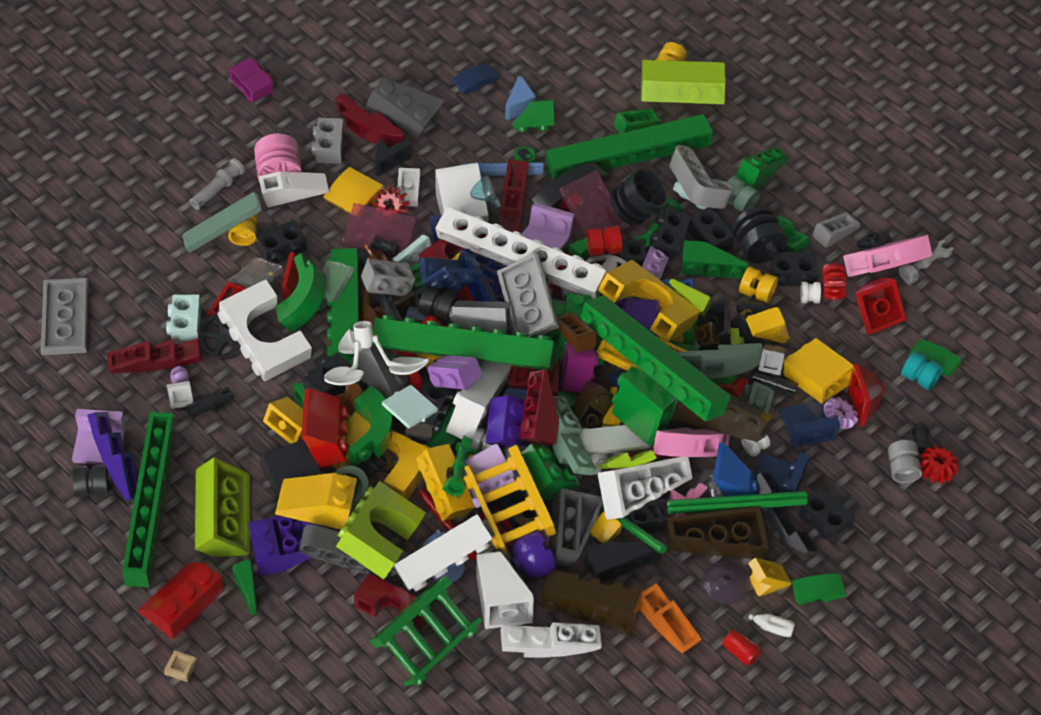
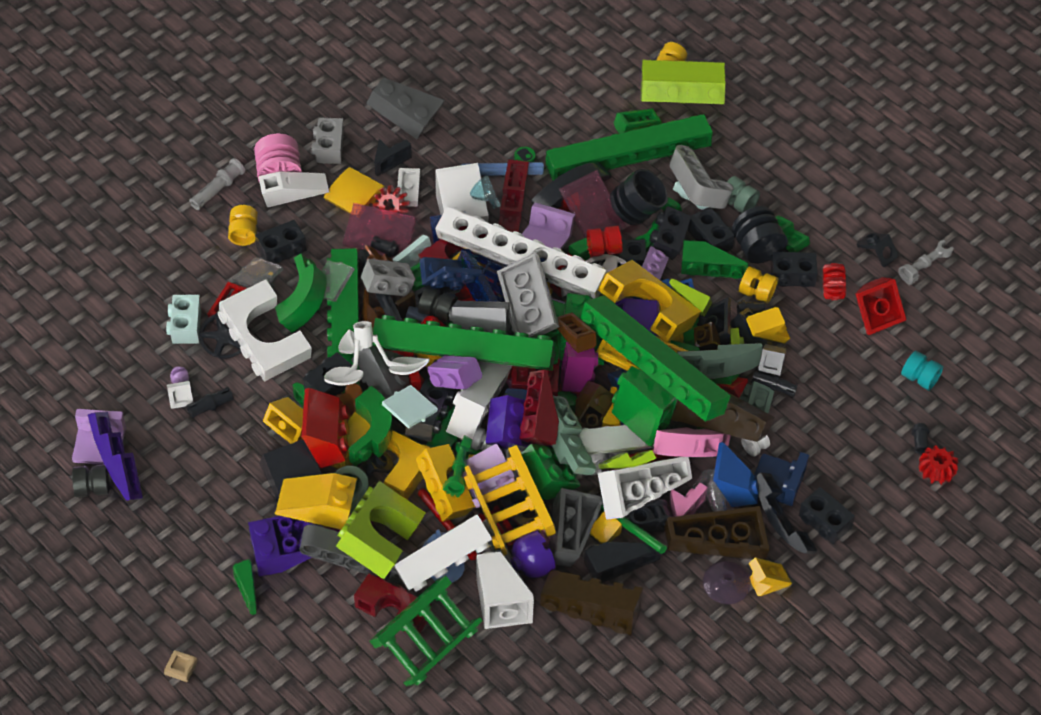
light grey tile [41,278,89,355] -> none
dark red slope [108,338,202,373] -> none
green brick [122,412,176,587] -> none
red slope [138,562,224,640] -> none
sand green tile [182,192,262,253] -> none
lime slope [195,458,250,557] -> none
magenta brick [229,57,274,103] -> none
red slope [282,252,299,300] -> none
dark red slope [336,93,405,148] -> none
dark blue slope [452,63,499,94] -> none
white slope [501,623,602,658] -> none
medium blue slope [505,76,536,120] -> none
green slope [511,99,555,132] -> none
orange slope [641,583,702,654] -> none
green axle [667,491,808,514] -> none
red piece [723,630,761,666] -> none
green slope [736,147,790,189] -> none
white piece [749,614,795,637] -> none
dark blue bracket [780,401,840,448] -> none
yellow brick [784,338,853,404] -> none
green slope [792,574,846,606] -> none
white wheel [800,282,821,304] -> none
light grey slope [813,212,861,248] -> none
lavender gear [823,397,858,429] -> none
bright pink slope [843,234,933,277] -> none
red slope [847,364,885,427] -> none
light grey wheel [888,440,922,483] -> none
green slope [909,339,962,377] -> none

